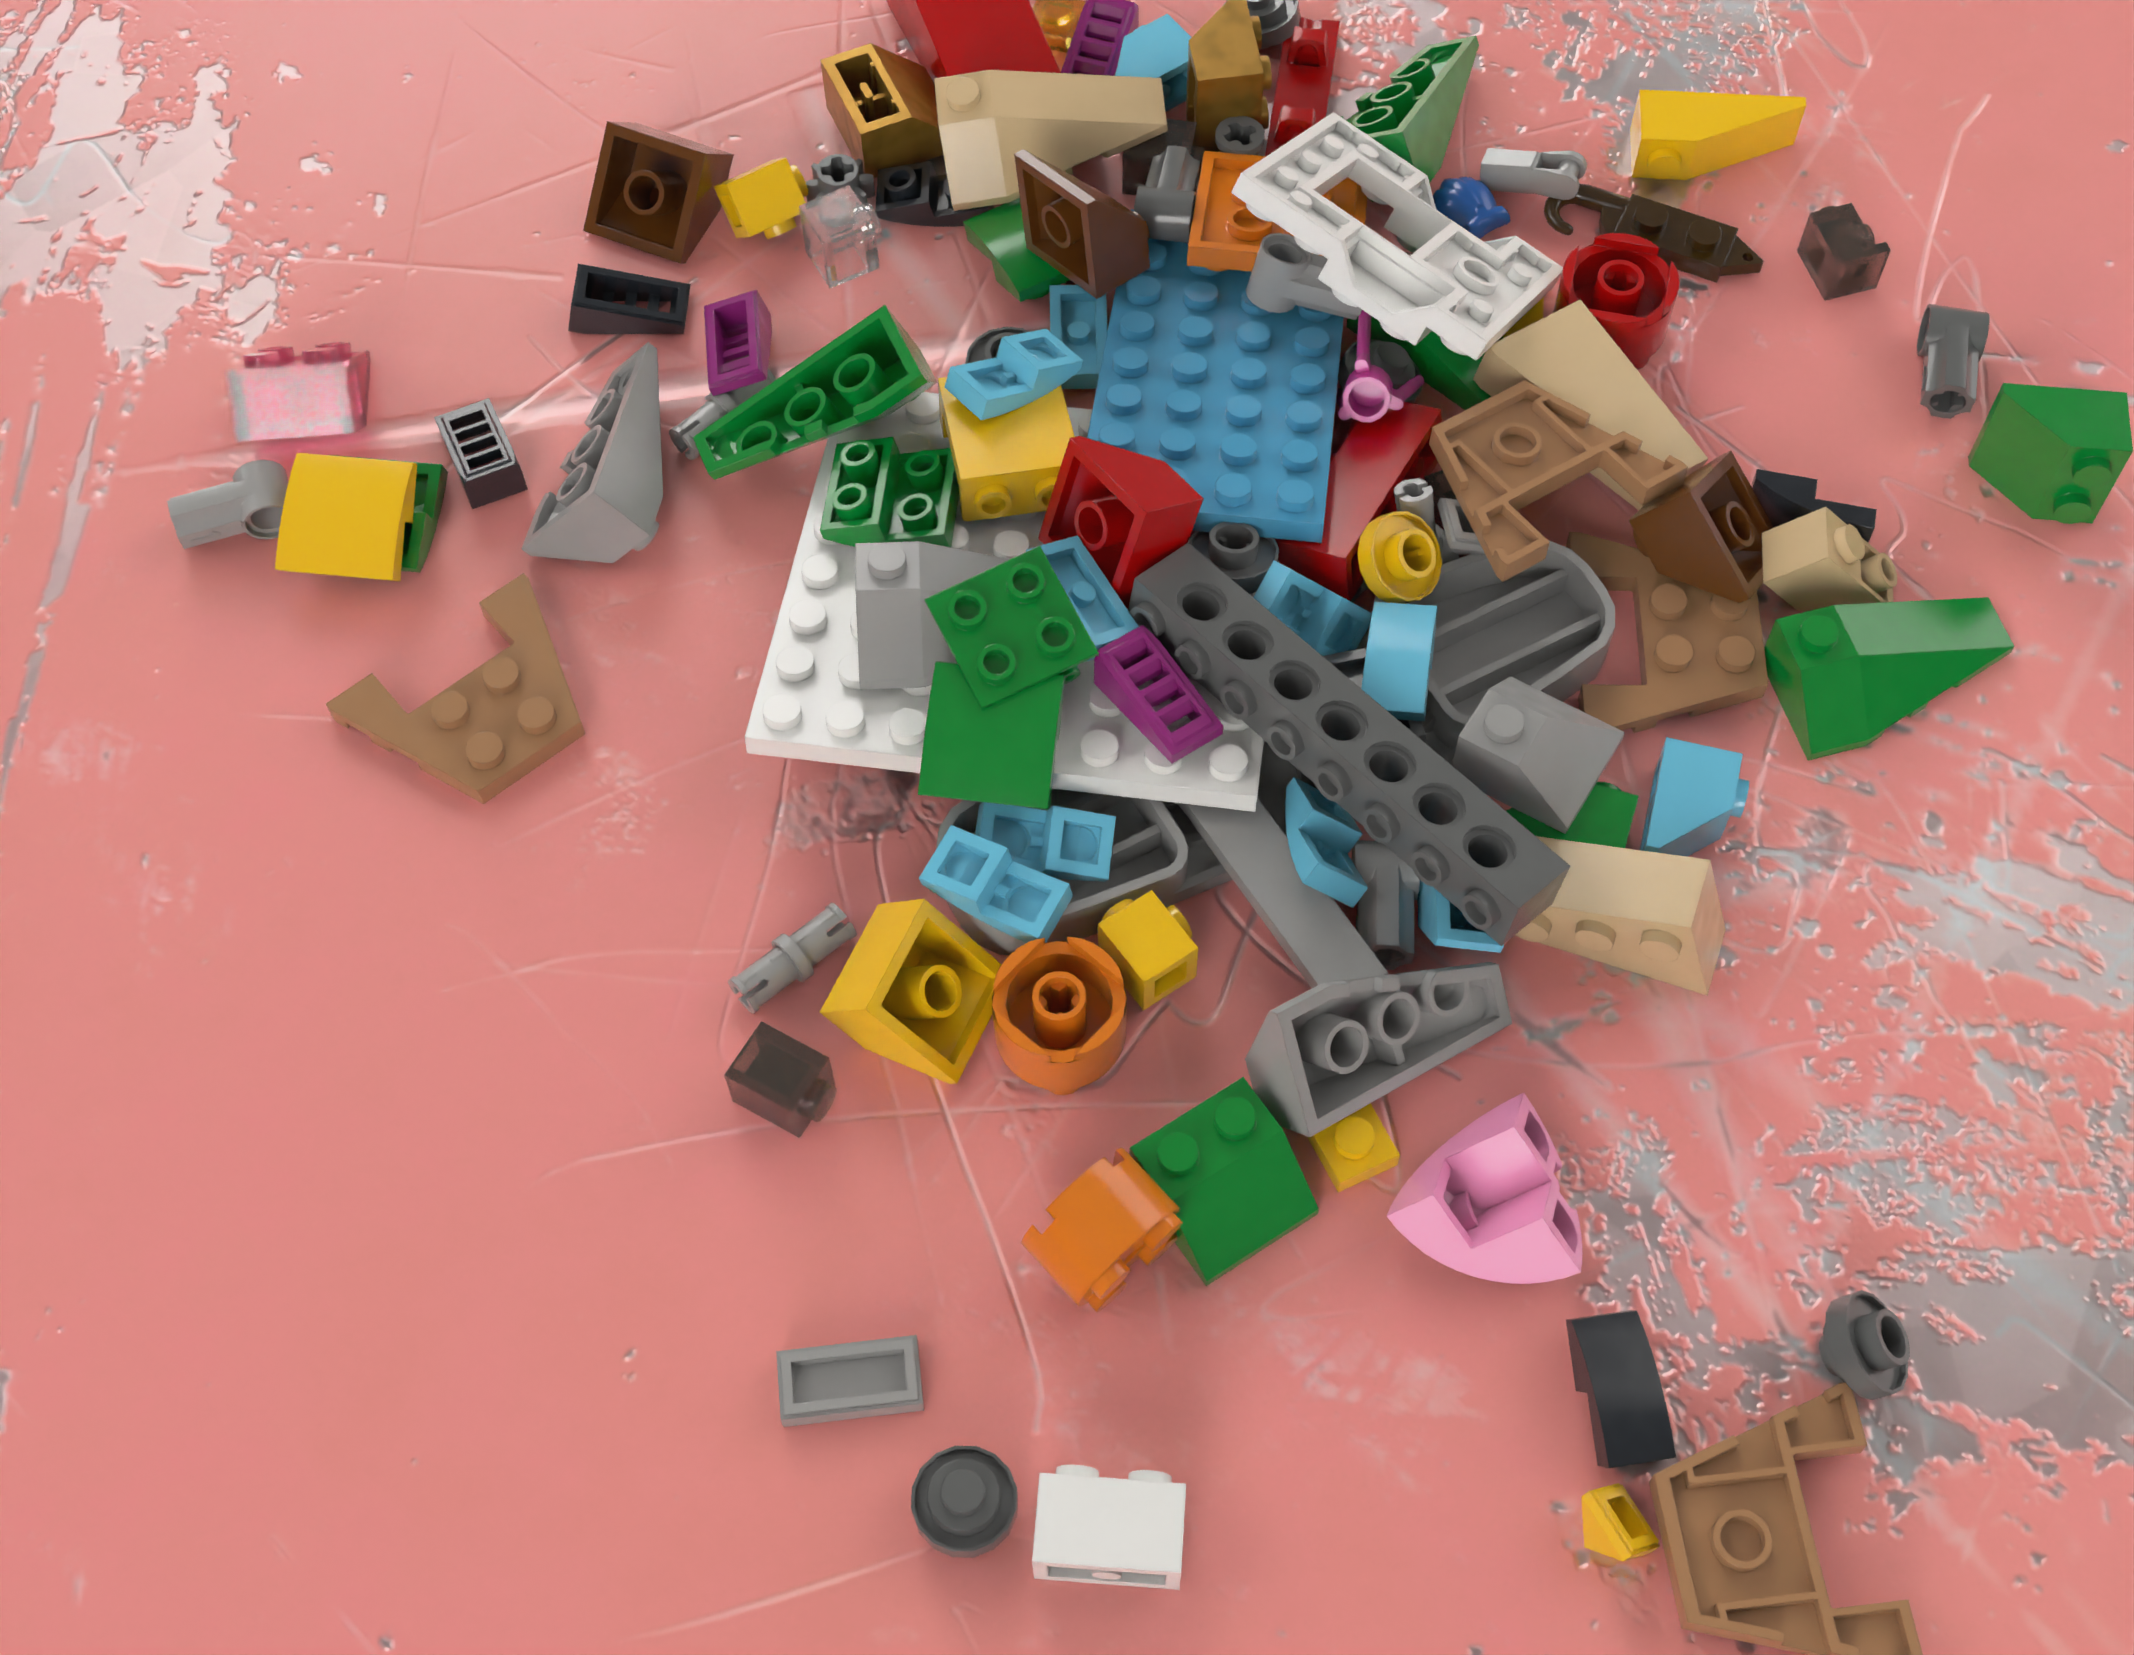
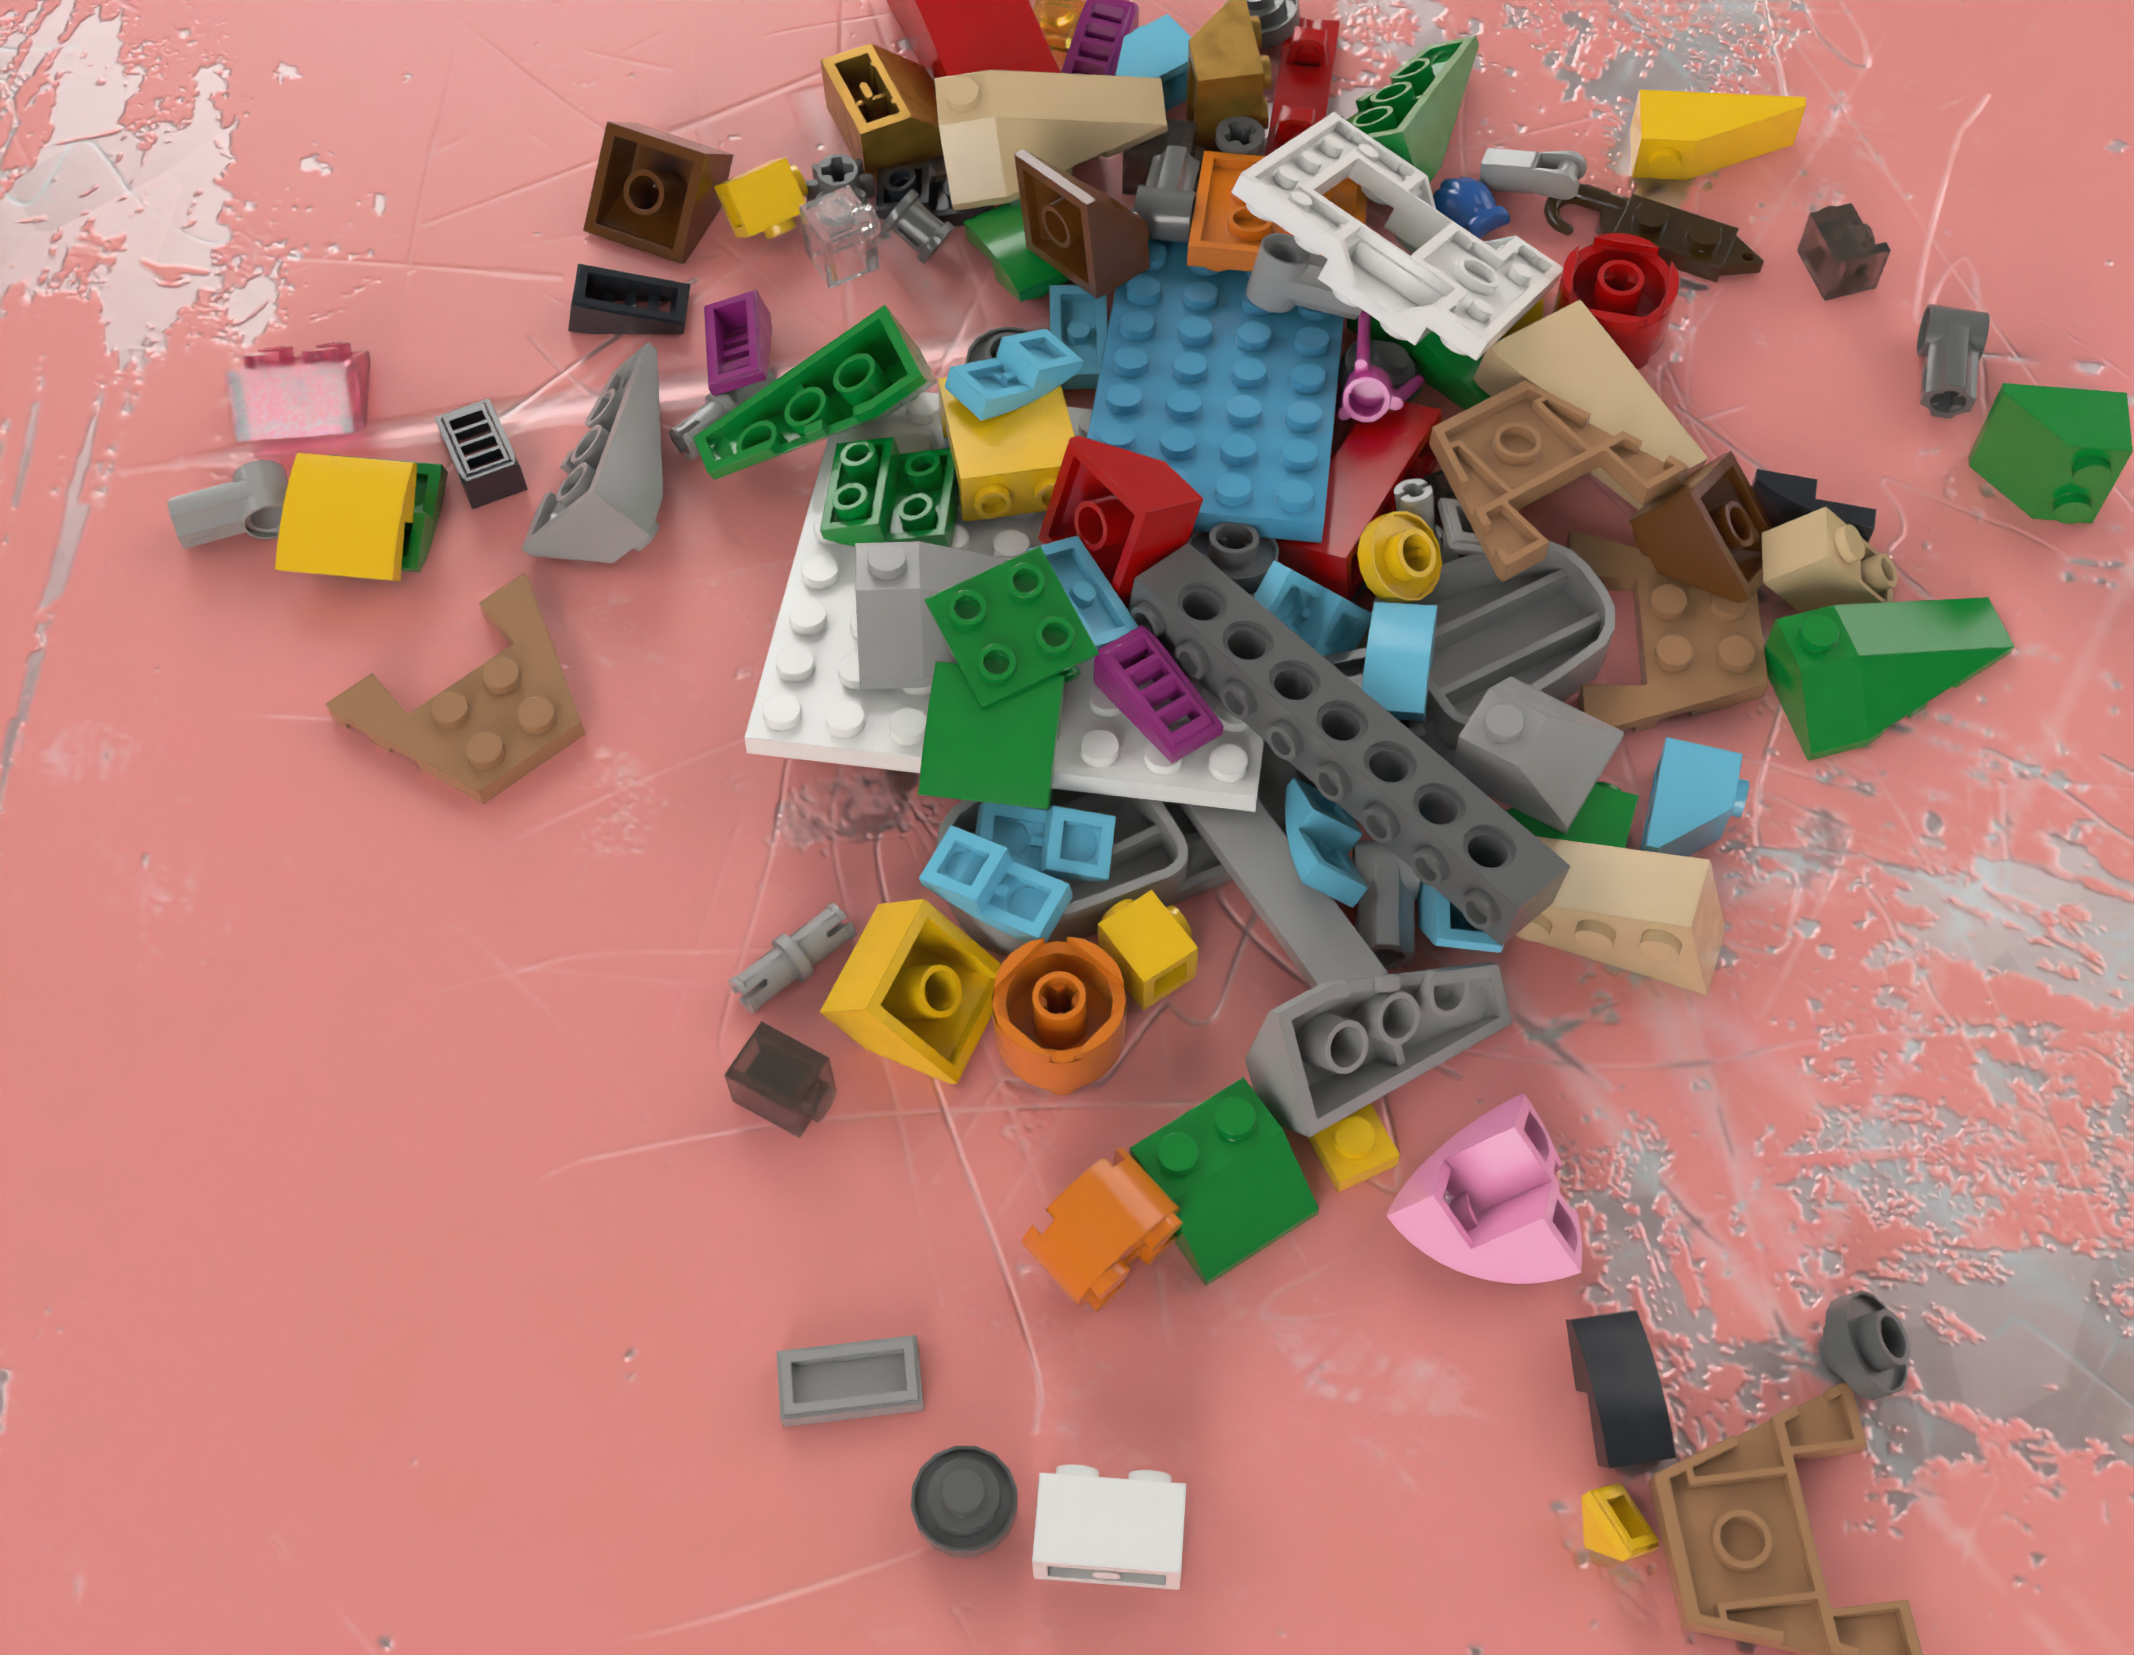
none -> dark grey bush [880,189,955,264]

